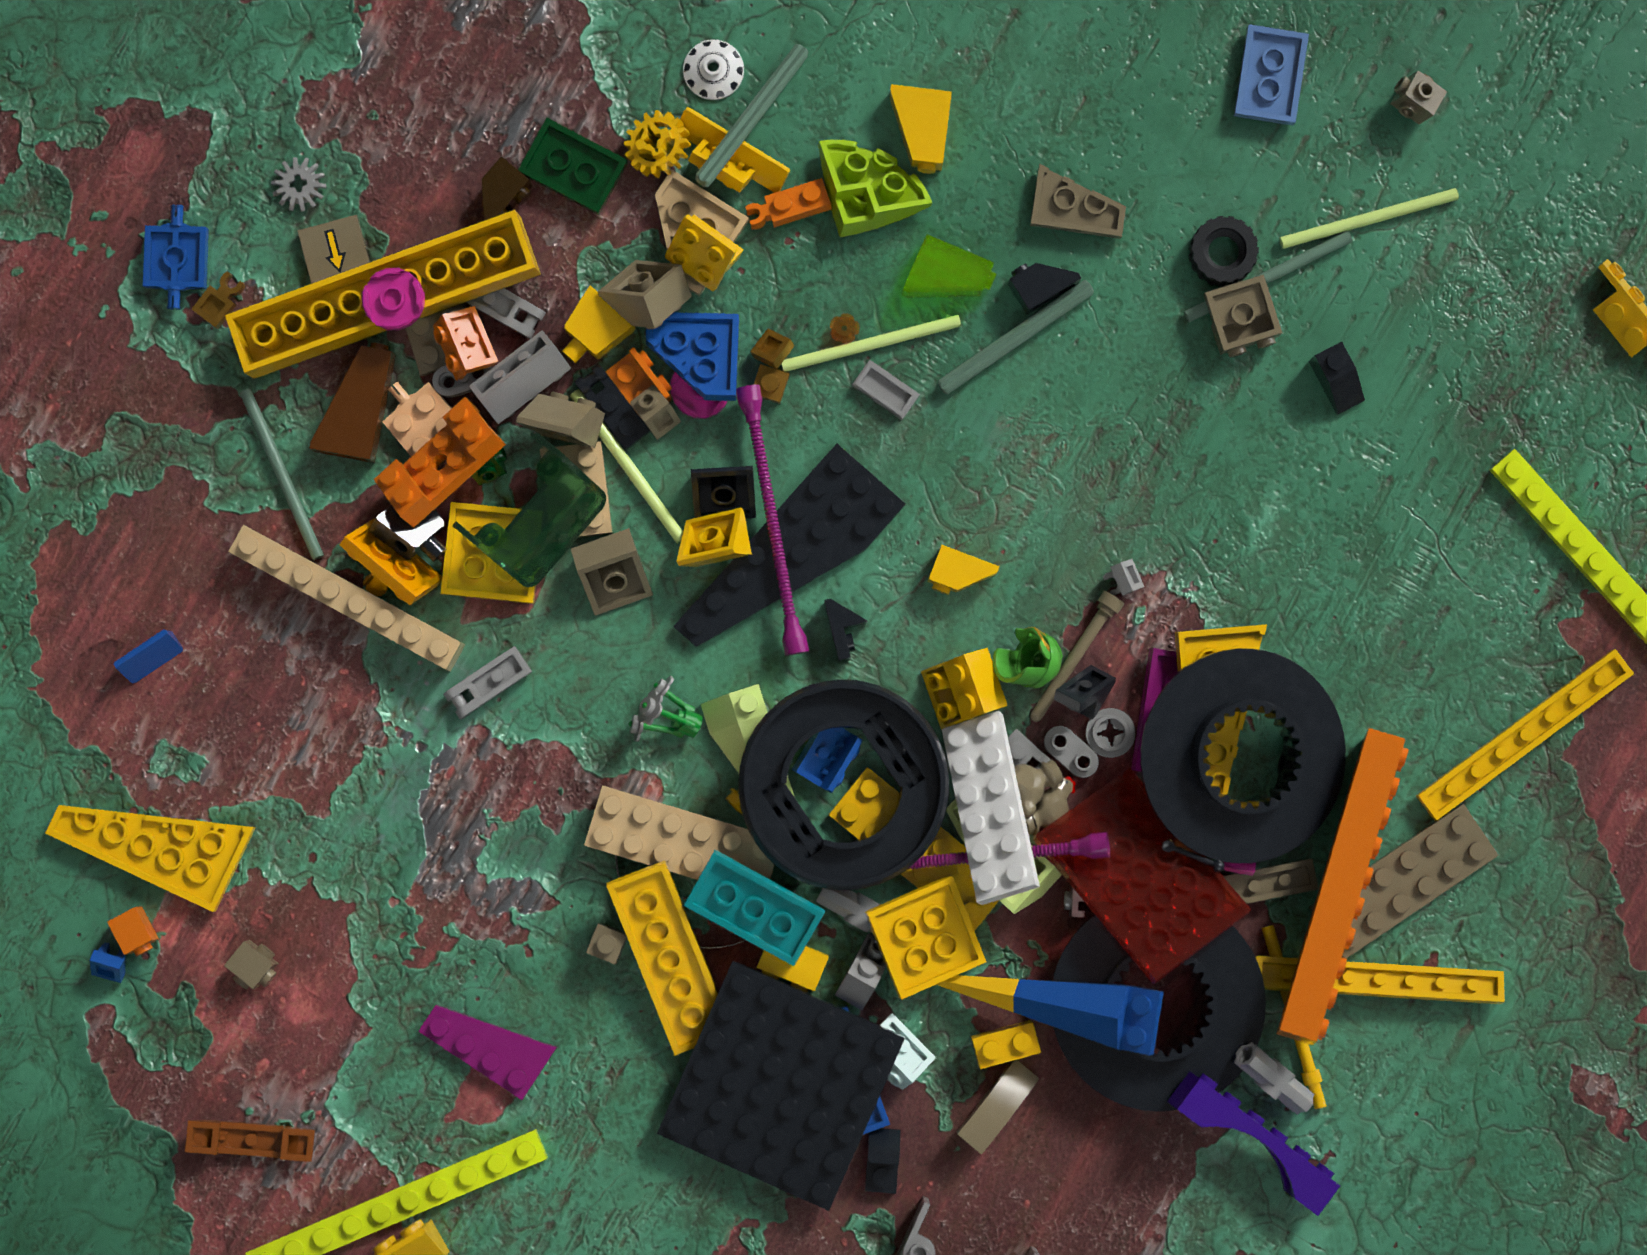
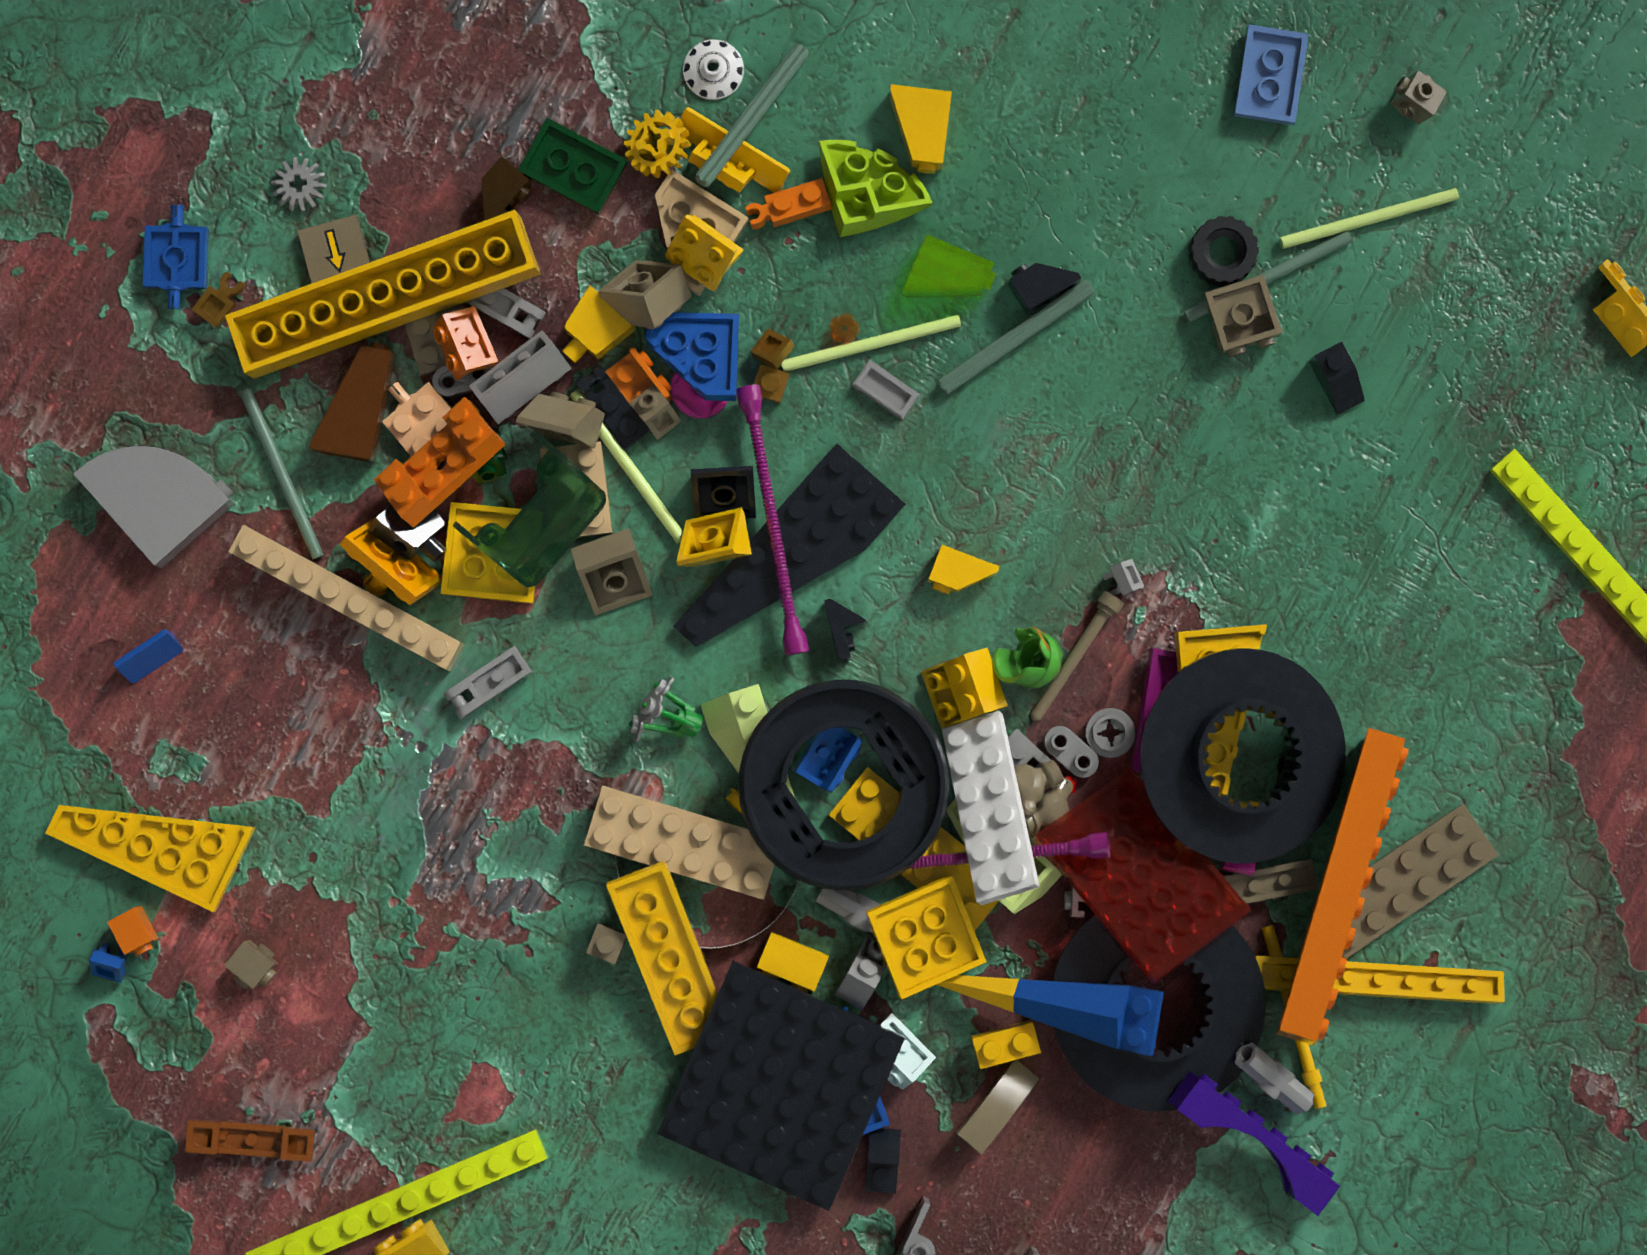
dark pink tile [362,268,425,330] -> none
magenta wing [418,1004,557,1100] -> none
teal plate [684,850,825,966] -> none
dark tan wing [1030,164,1126,239] -> none
black slope [1054,665,1116,719] -> none
black hinge [1162,838,1224,872] -> none
yellow plate [1416,649,1634,821] -> none
none -> light grey brick [73,446,235,568]

